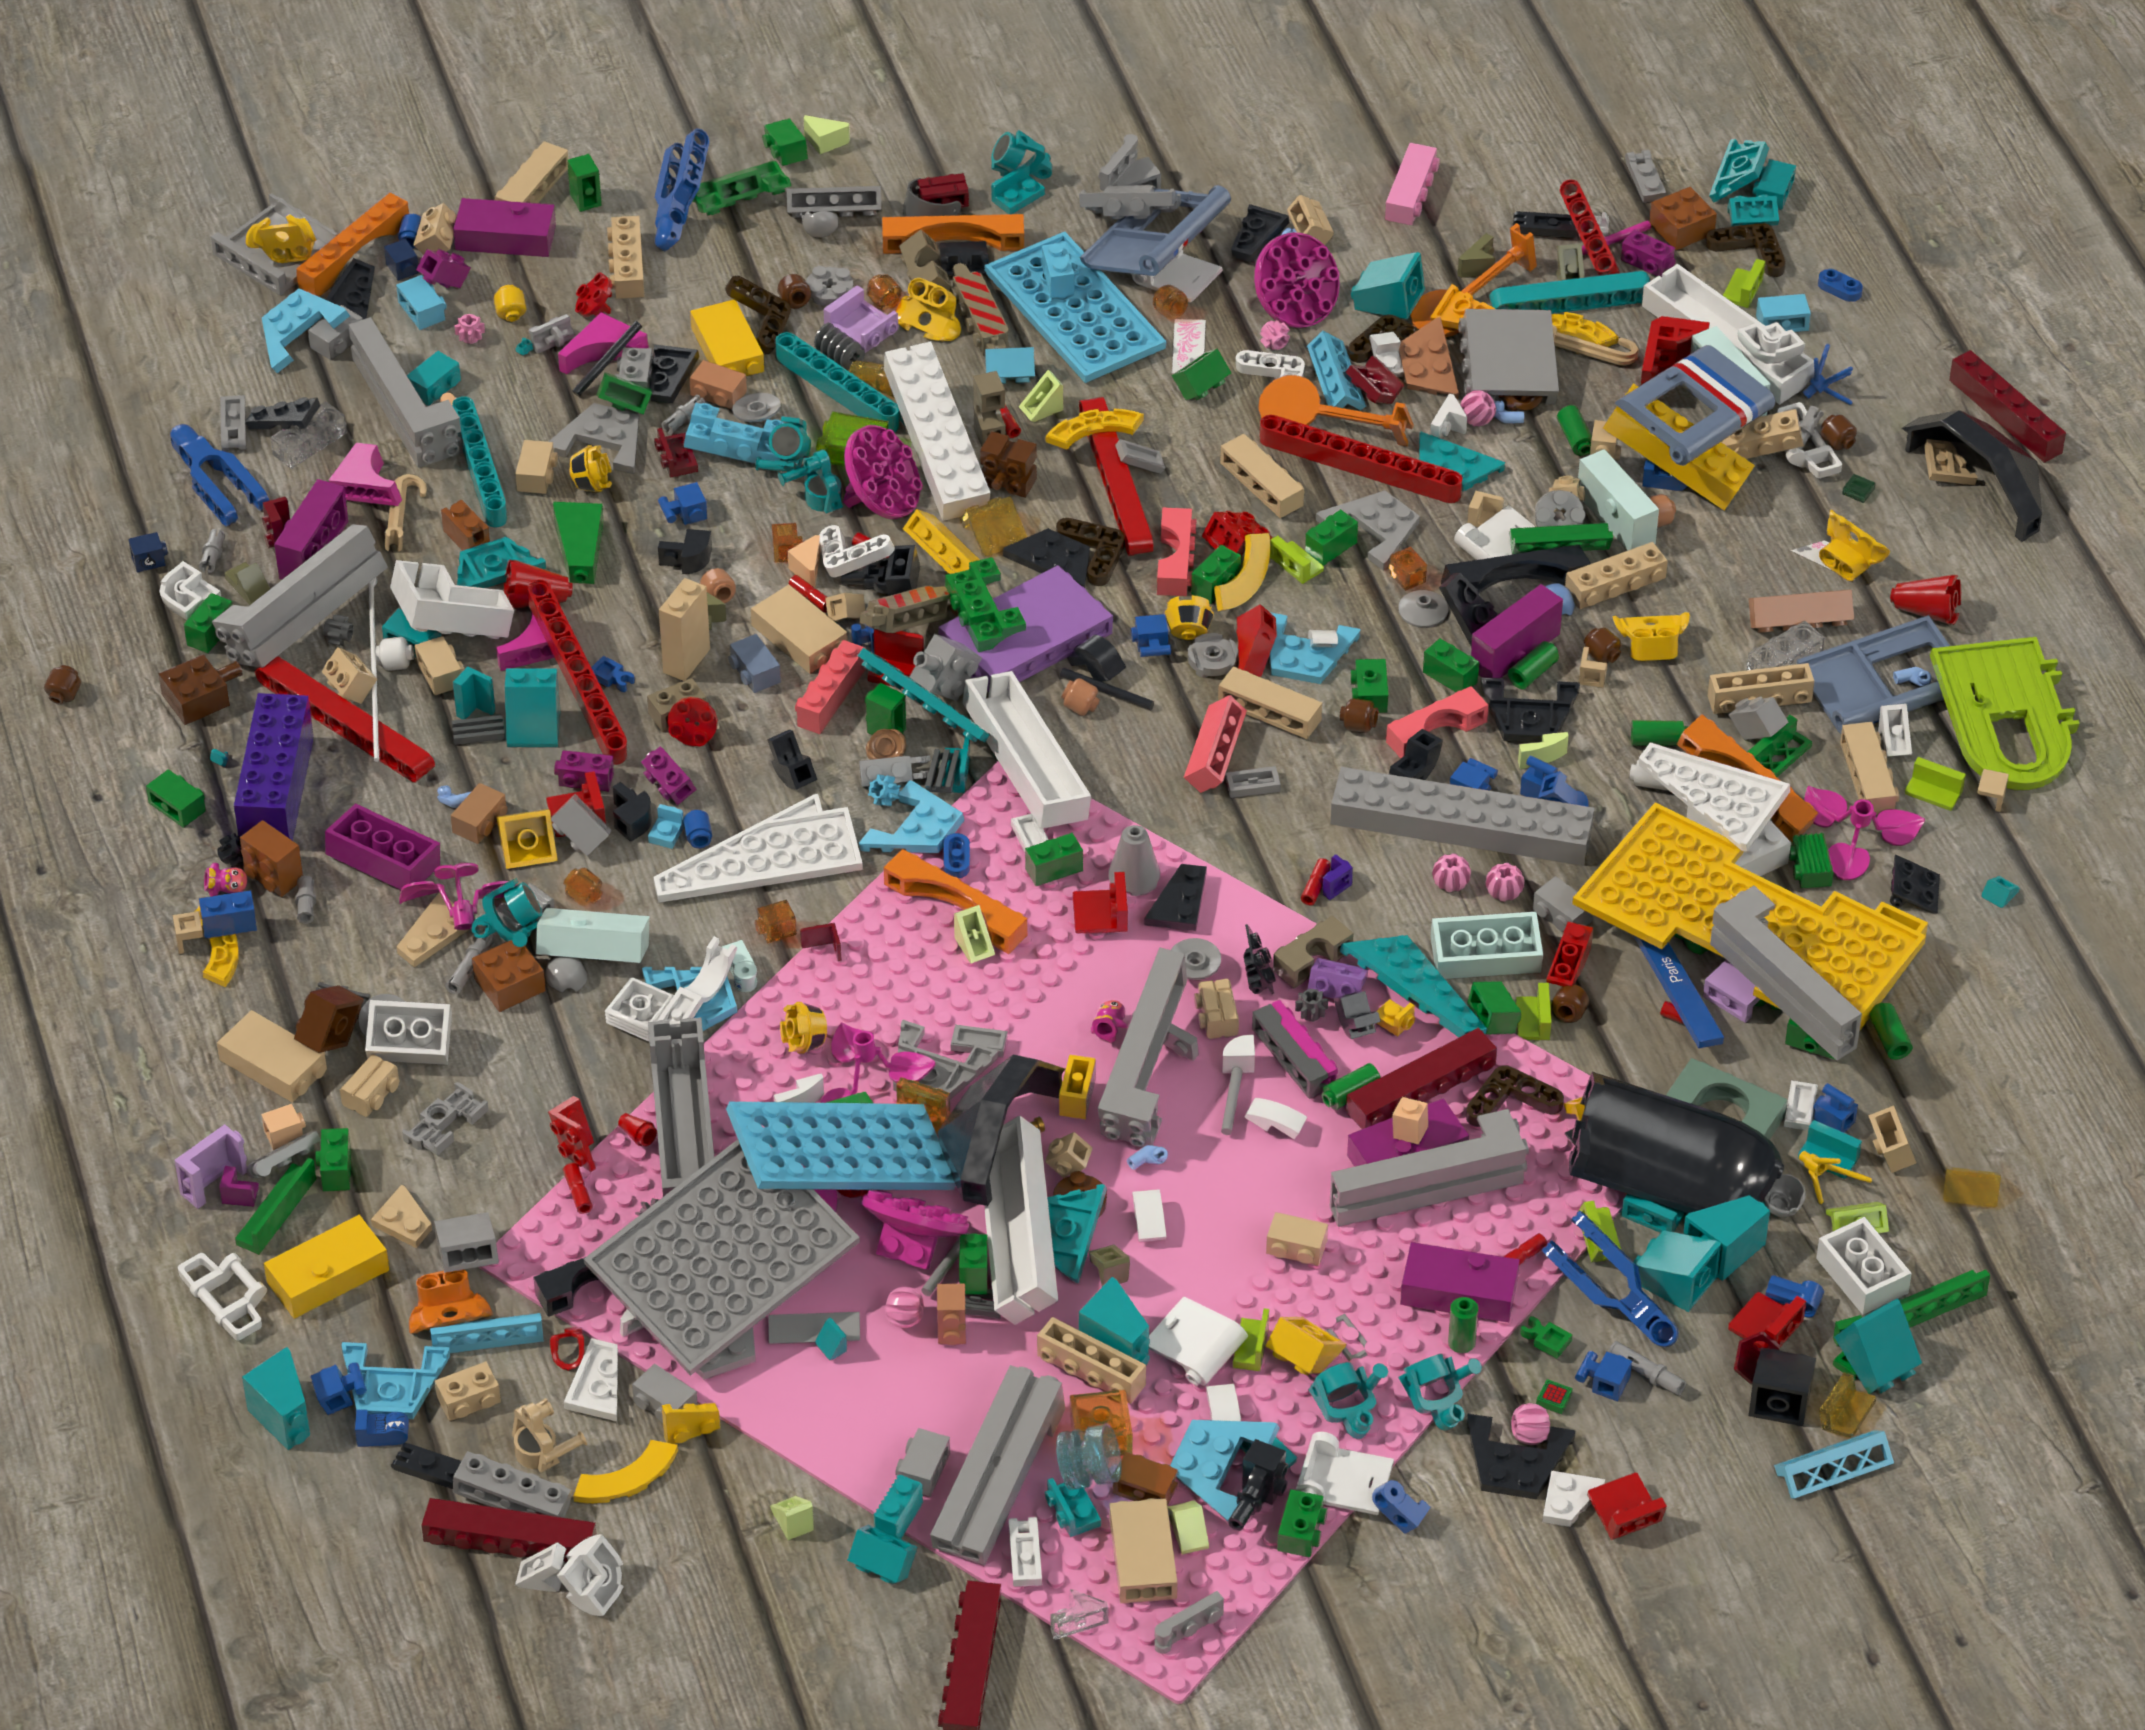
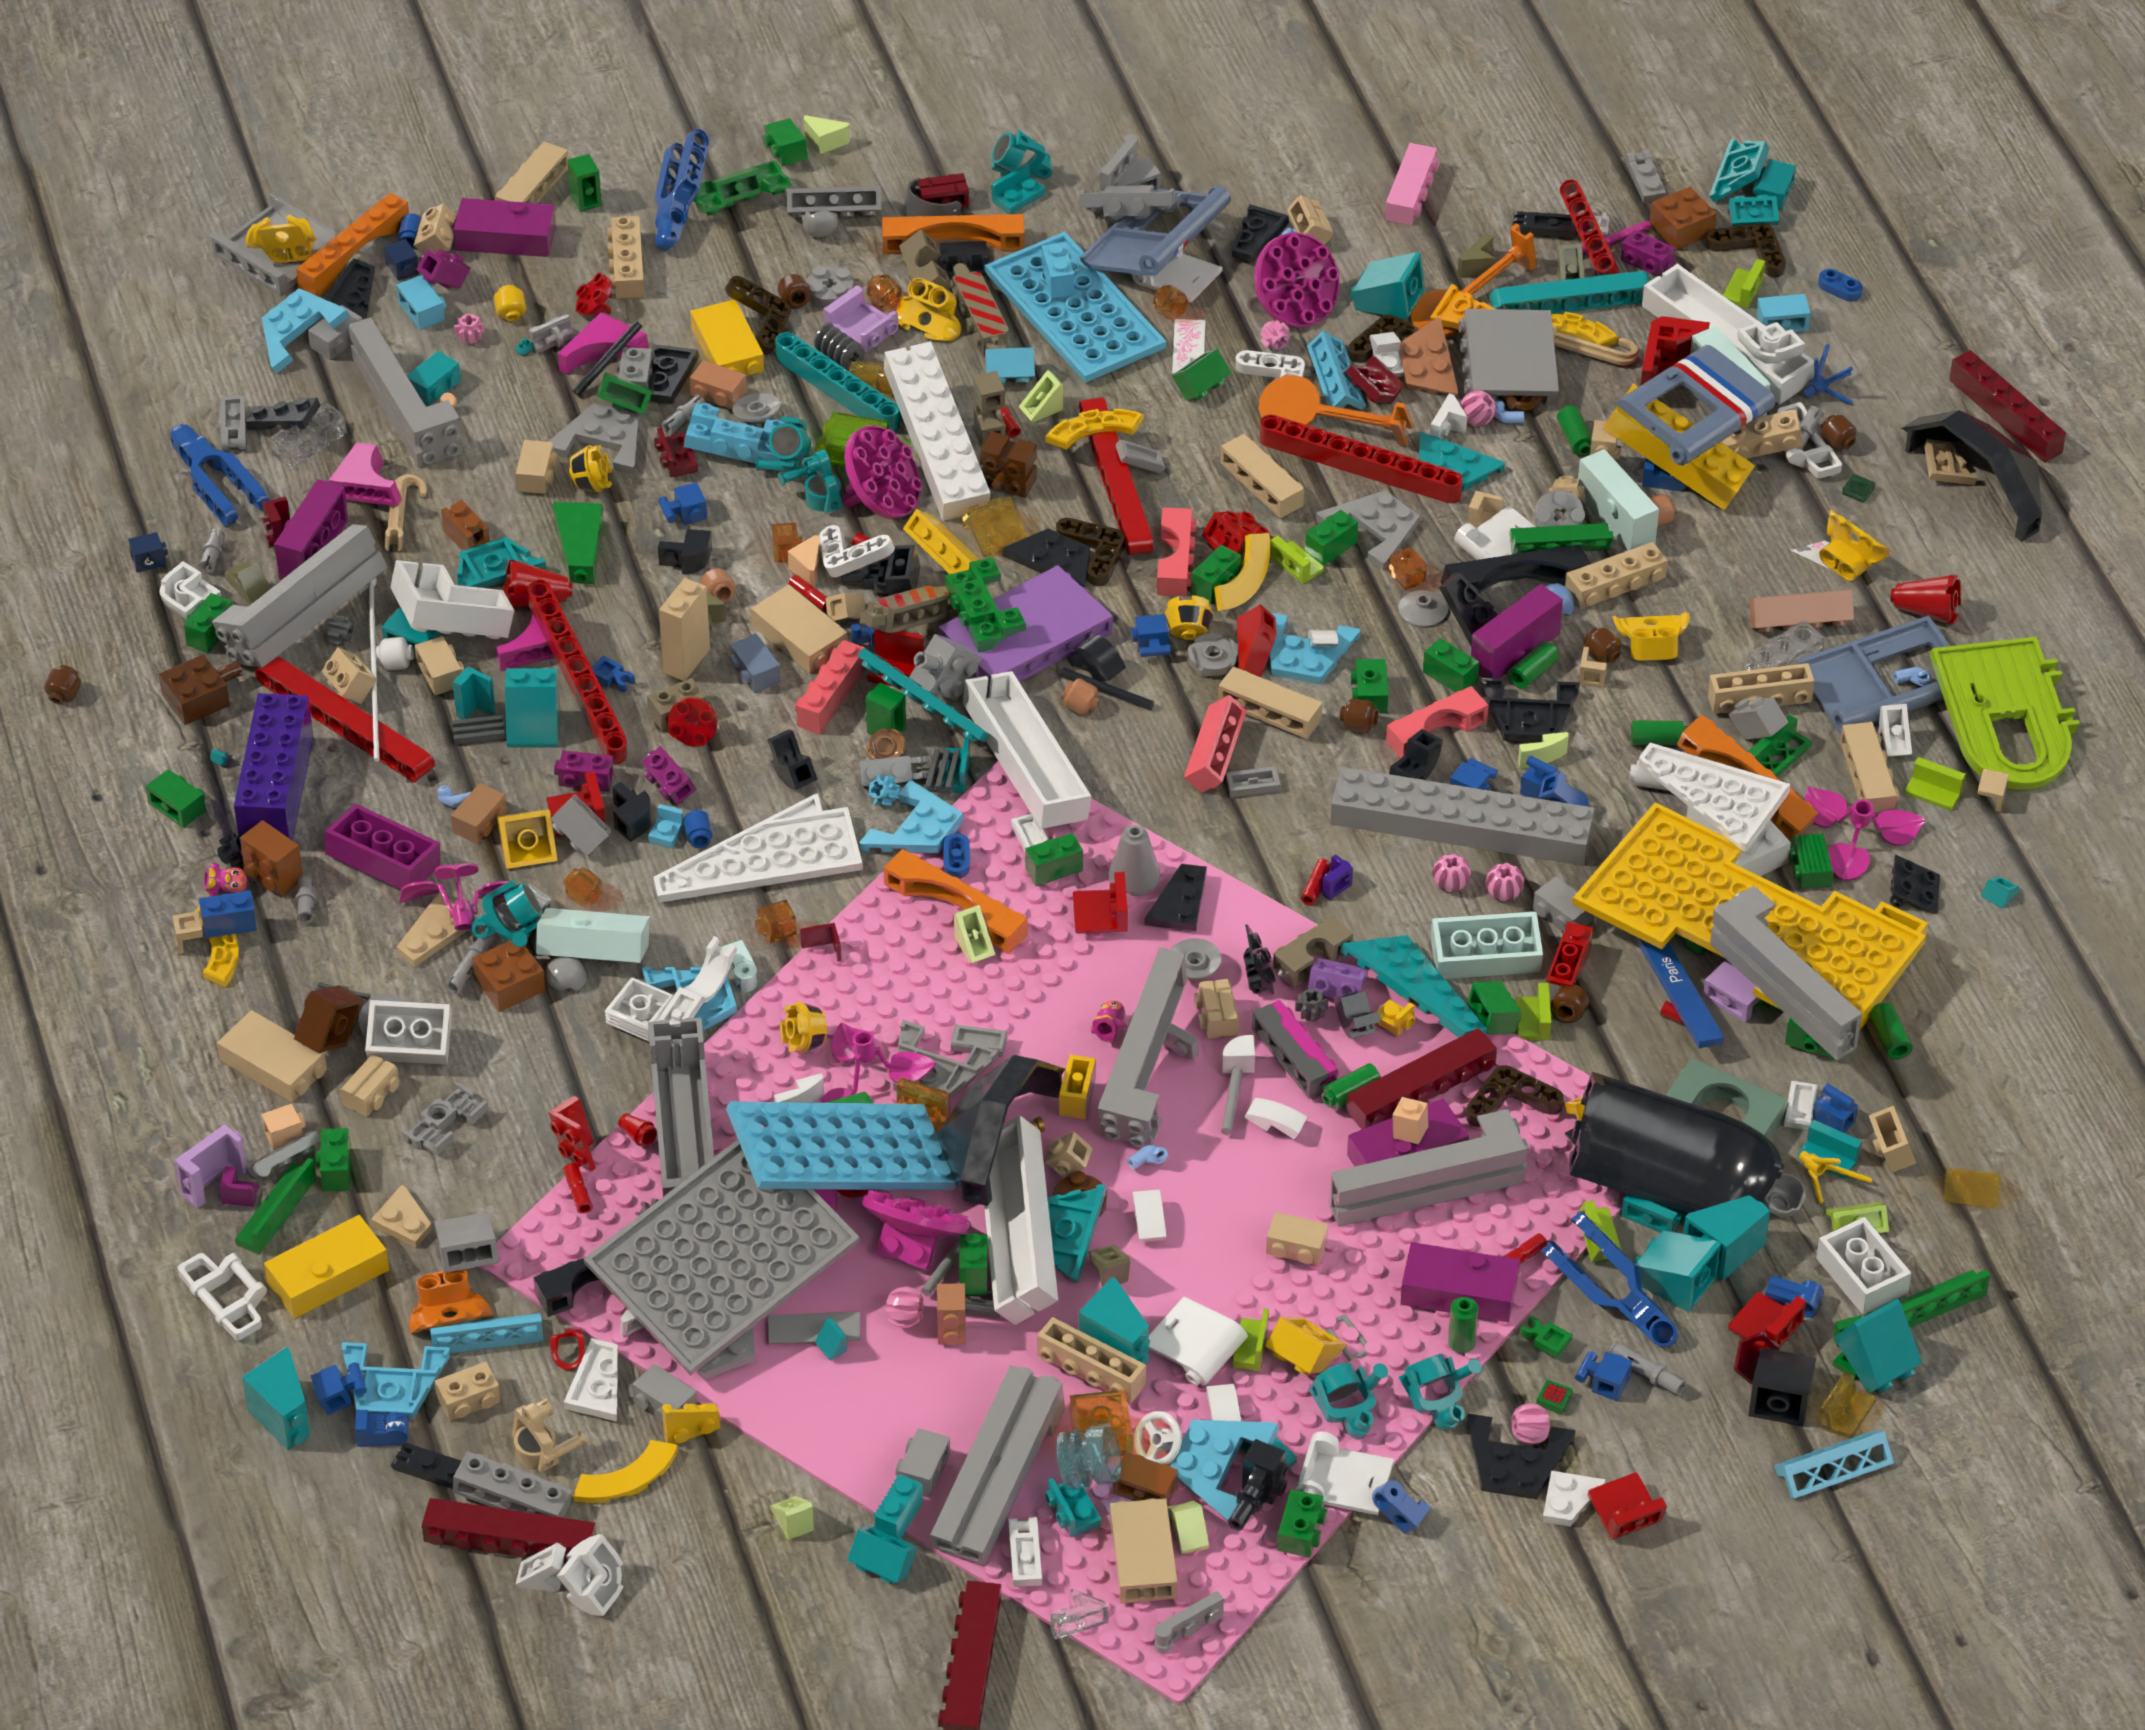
teal beam [452,396,507,528] -> none
none -> white piece [1134,1411,1182,1464]

